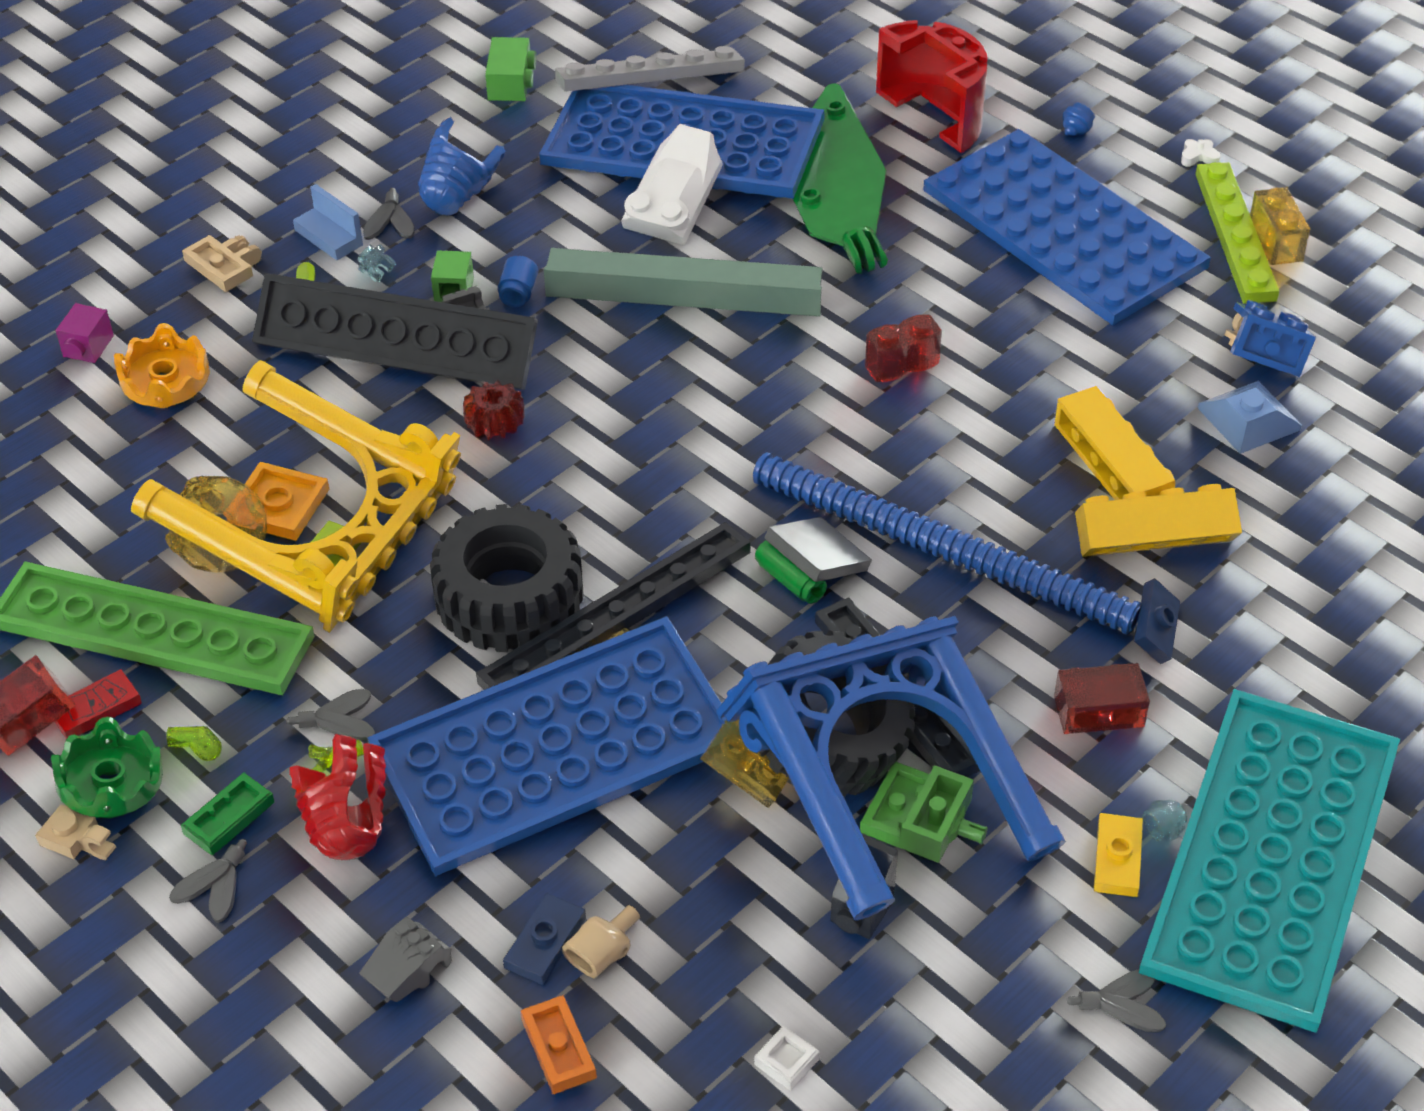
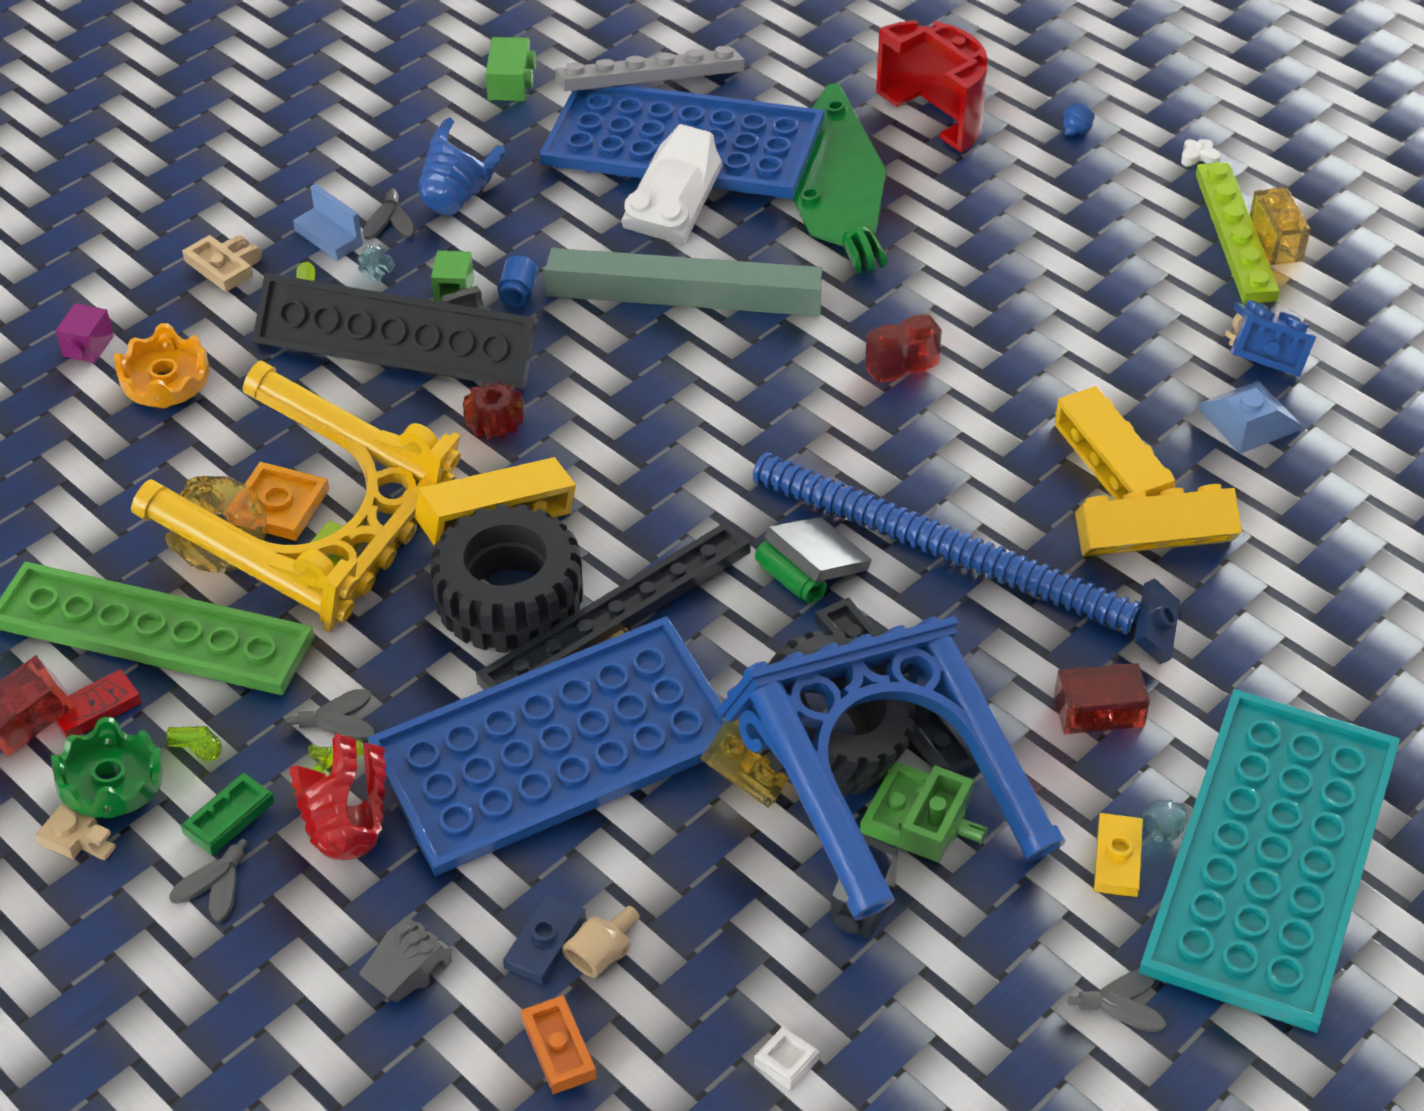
blue plate [923,129,1211,326] -> none
none -> yellow brick [415,457,576,546]

